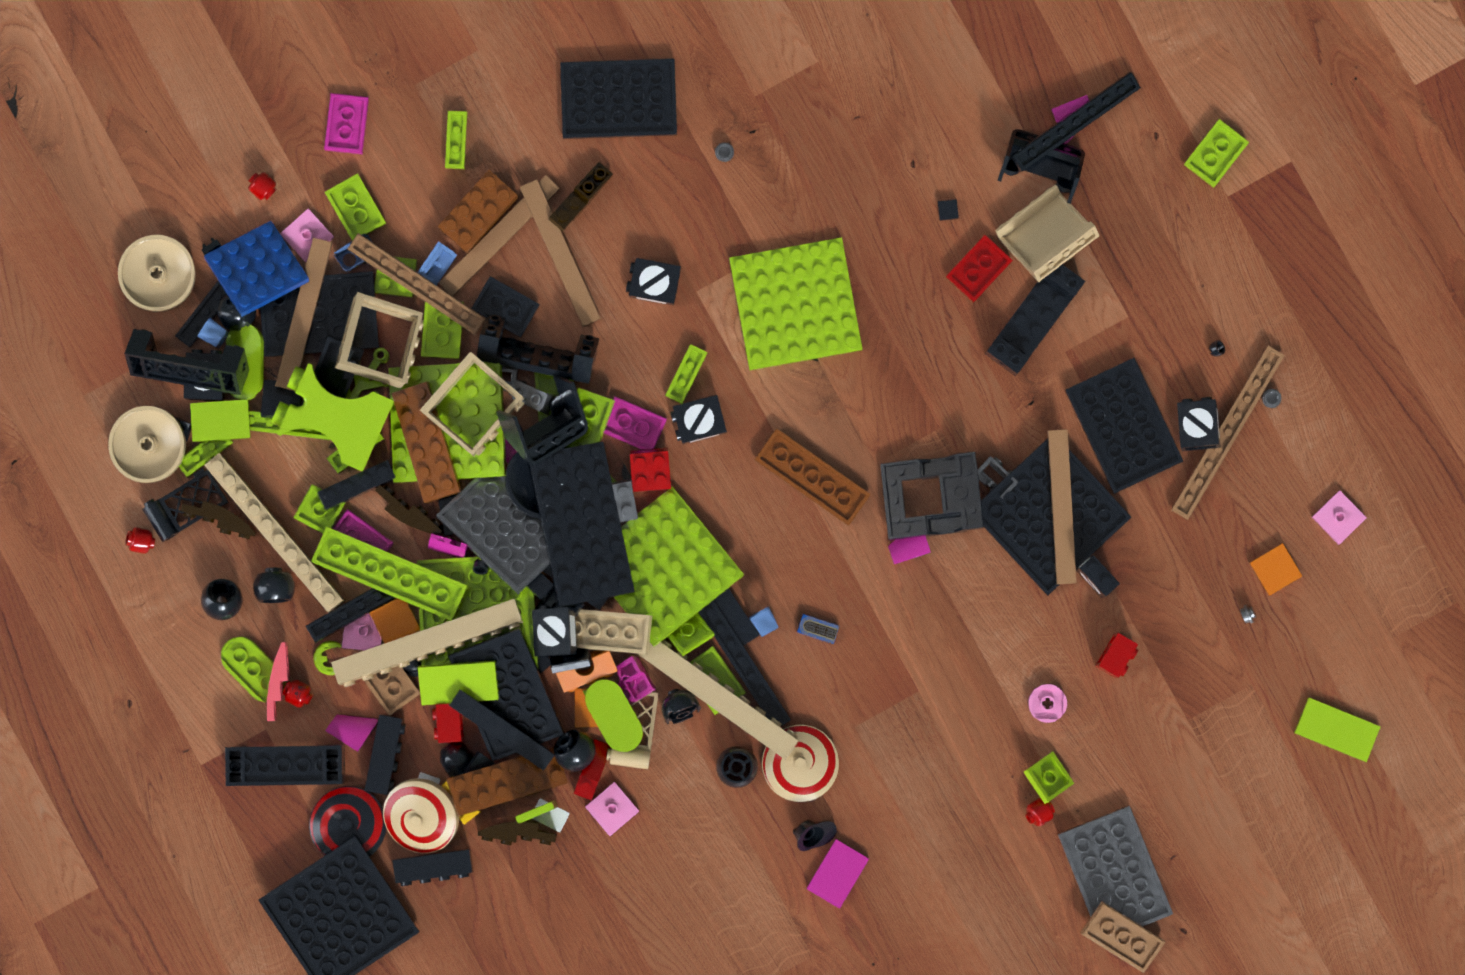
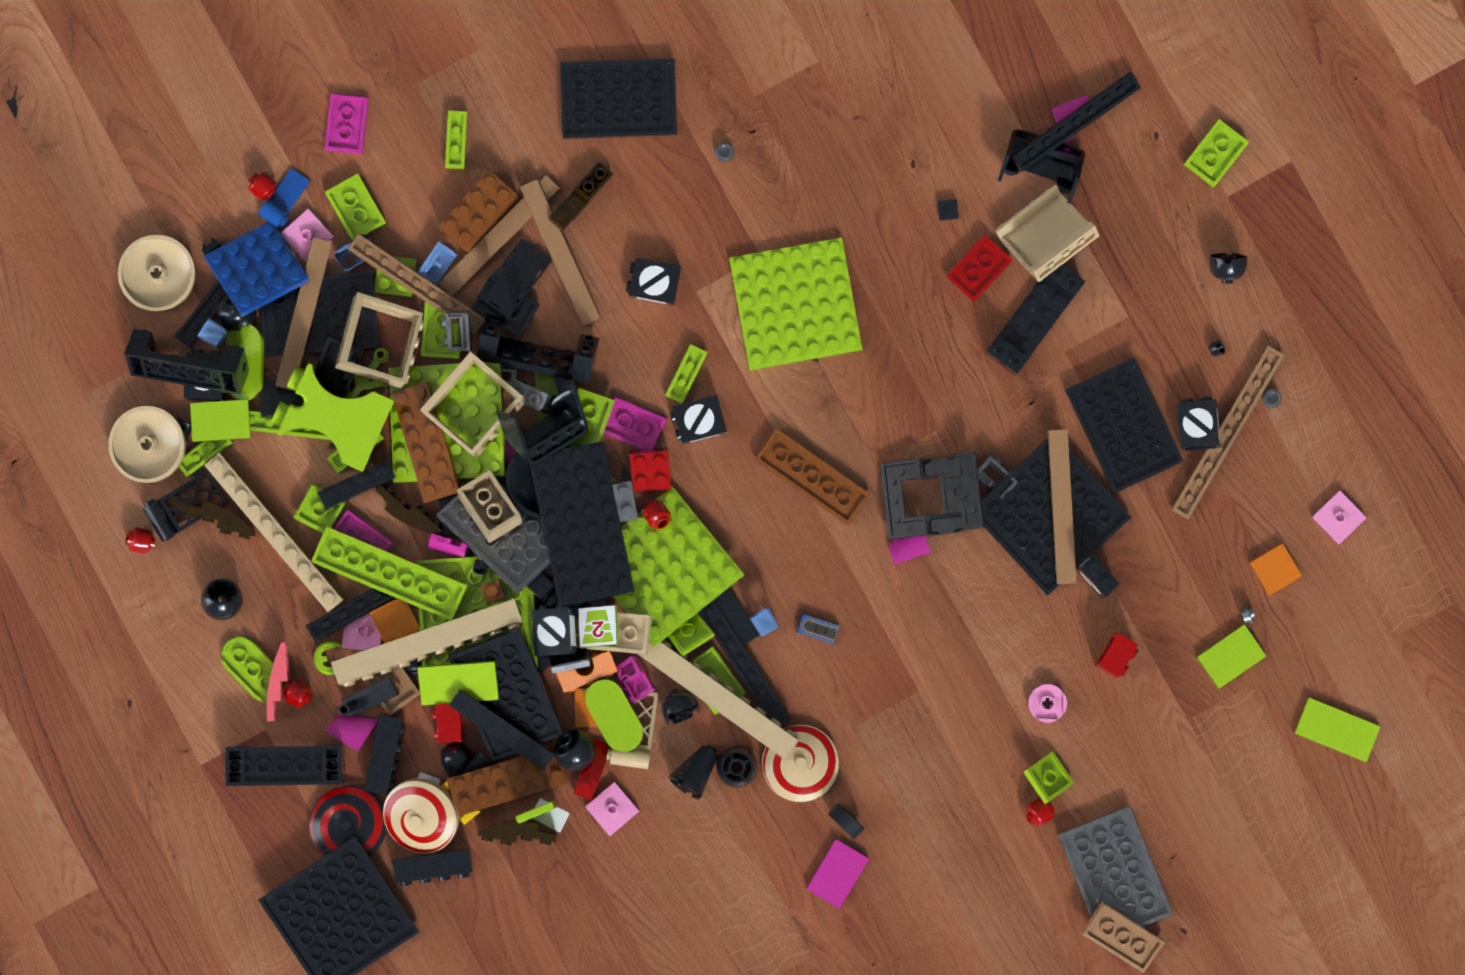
black wheel [253,567,295,603] -> none
black piece [793,820,837,851] -> none
none -> blue door [258,169,310,227]
none -> black piece [338,677,400,717]
none -> flat silver window [442,310,473,352]
none -> tan brick [457,470,522,543]
none -> black piece [477,238,552,320]
none -> dark orange plate [480,579,506,605]
none -> tile [578,605,619,648]
none -> red head [643,501,671,529]
none -> black cone [668,745,718,800]
none -> black tyre [828,803,865,839]
none -> lime tile [1197,624,1266,689]
none -> black cylinder [1209,253,1248,284]

